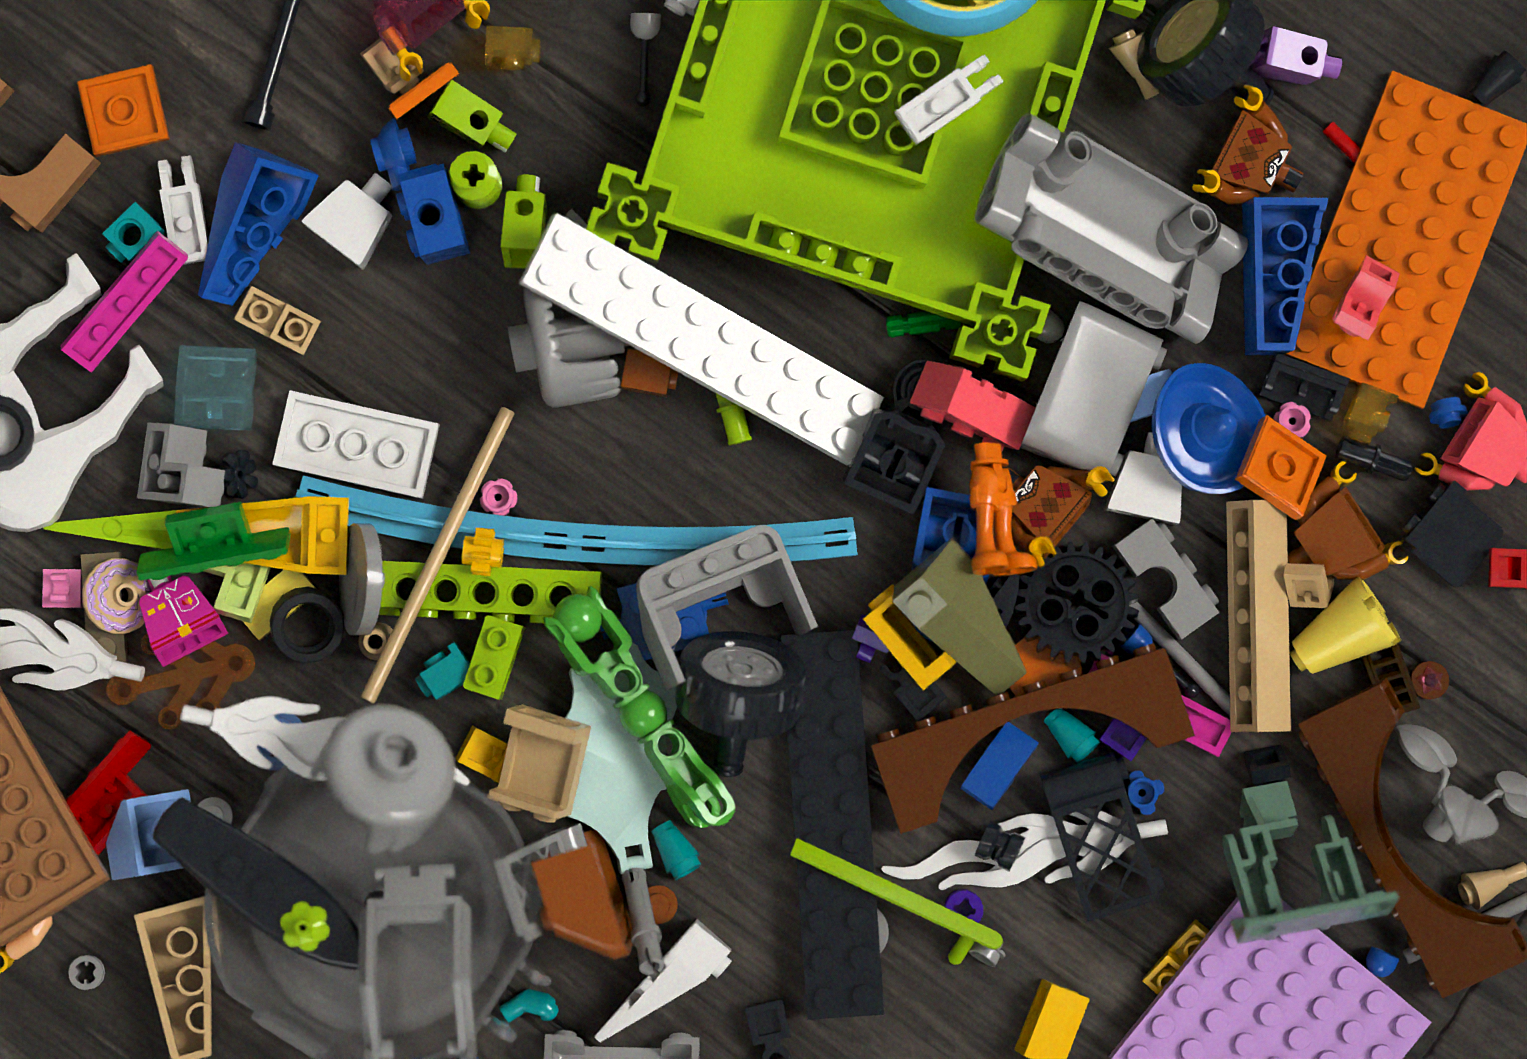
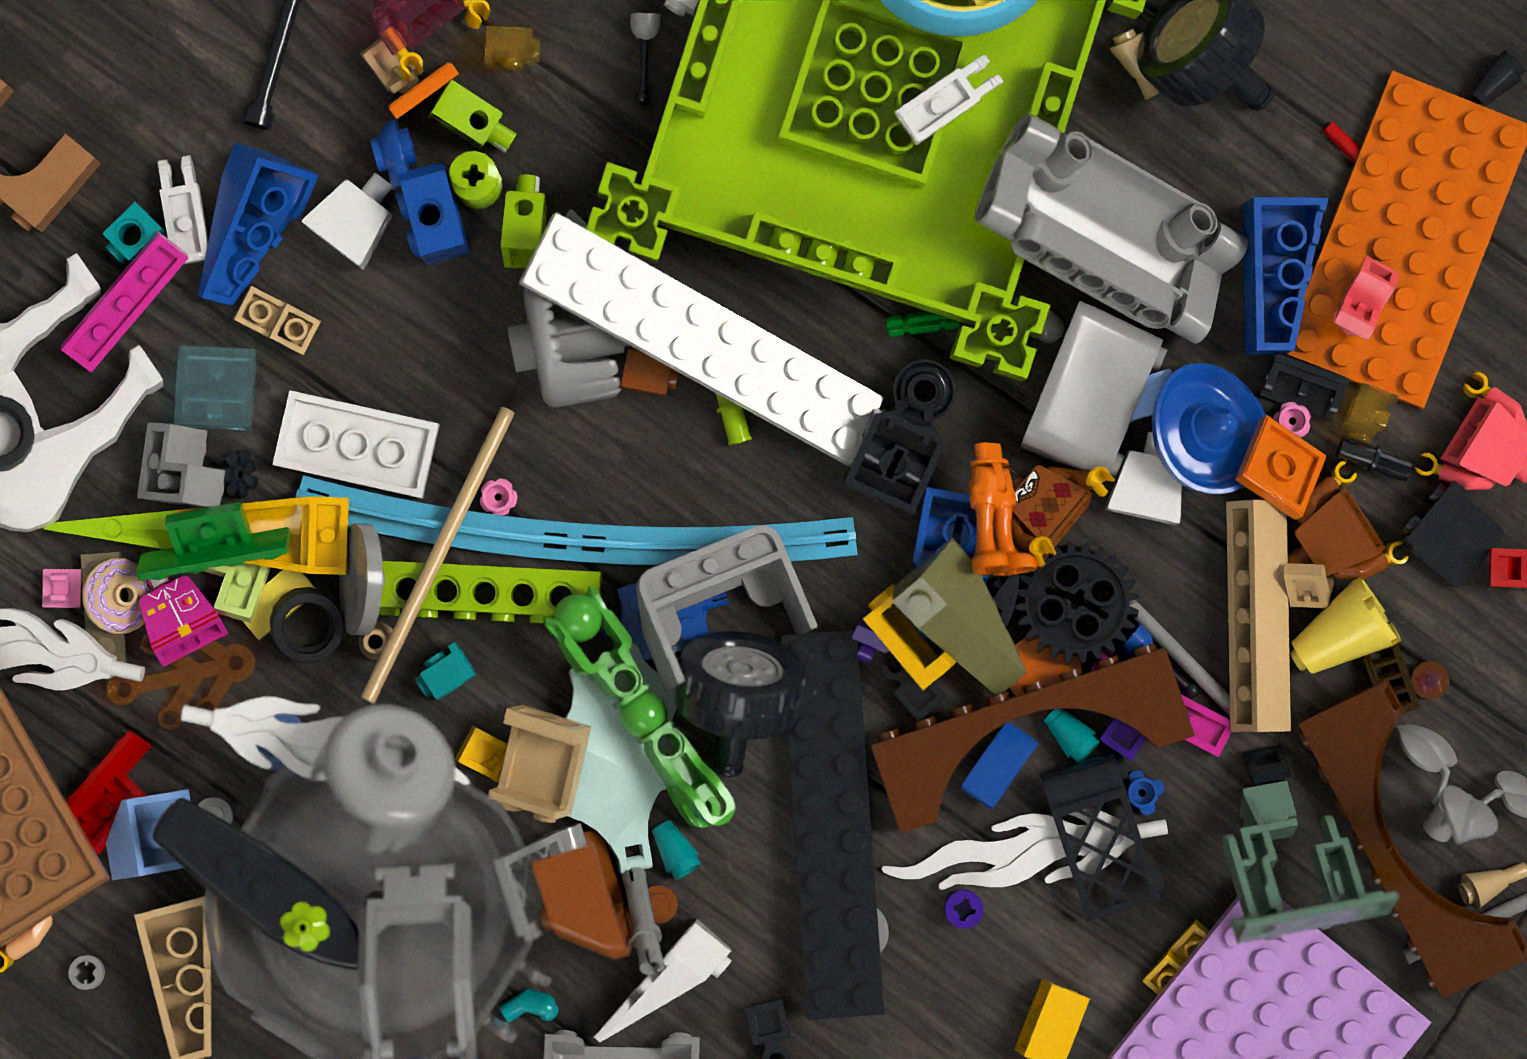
orange tile [77,64,170,157] -> none
yellow gear [462,527,504,576] -> none
lime bracket [463,615,526,700] -> none
lime piece [790,838,1003,965] -> none
coral wedge [910,360,1036,451] -> none
light grey plate [969,942,1005,967] -> none
black wheel [975,821,1026,872] -> none
light grey arch [1112,518,1219,640] -> none
dark orange torso [1192,84,1304,205] -> none
medium lavender torso [1250,26,1342,85] -> none
blue hinge [1366,946,1400,978] -> none
blue plate [1429,397,1468,428] -> none

